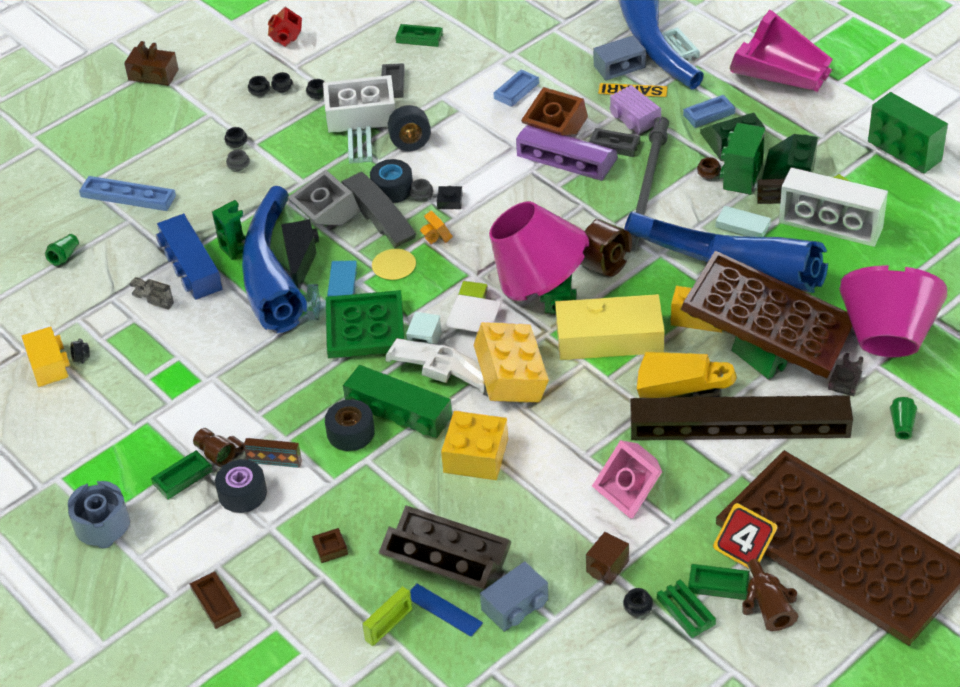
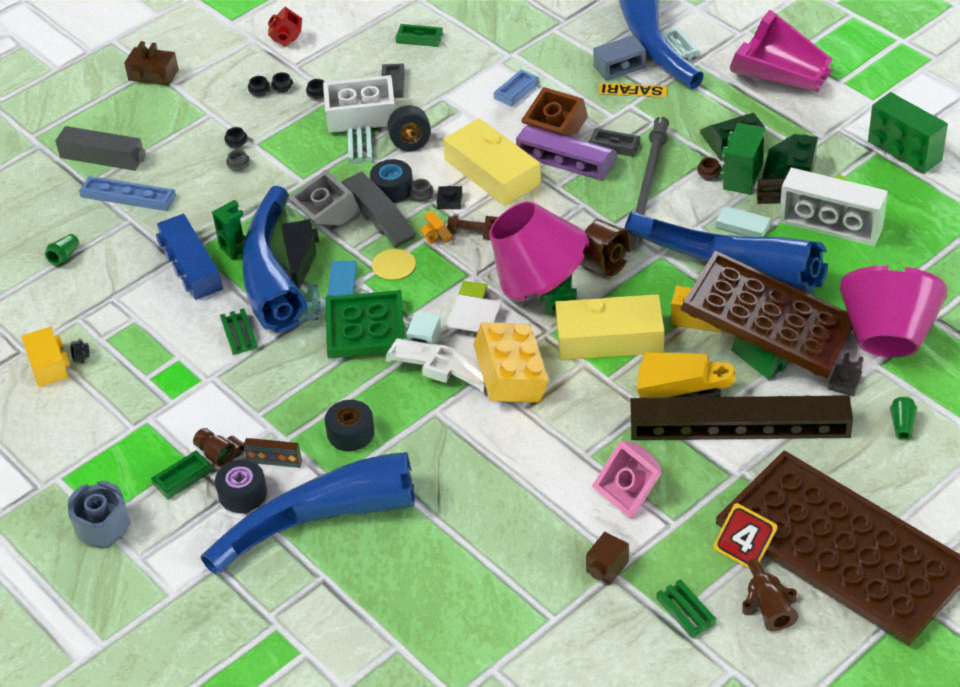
clear smoke plate [129,277,174,310] -> none
reddish brown tile [189,571,241,629] -> none
reddish brown tile [312,528,348,563] -> none
green brick [343,364,453,438] -> none
lime tile [362,586,412,646] -> none
dark brown brick [379,505,512,591] -> none
blue sticker [410,583,483,637] -> none
yellow brick [441,411,508,480] -> none
sand blue brick [480,561,549,632] -> none
lavender brick [610,85,661,134] -> none
black plate [623,588,653,617] -> none
medium blue tile [683,95,735,128] -> none
green tile [688,564,750,600] -> none
none -> dark grey brick [55,126,145,171]
none -> blue brick [200,452,415,575]
none -> green tile [220,308,257,355]
none -> light yellow brick [443,118,541,206]
none -> reddish brown hinge [447,214,498,240]

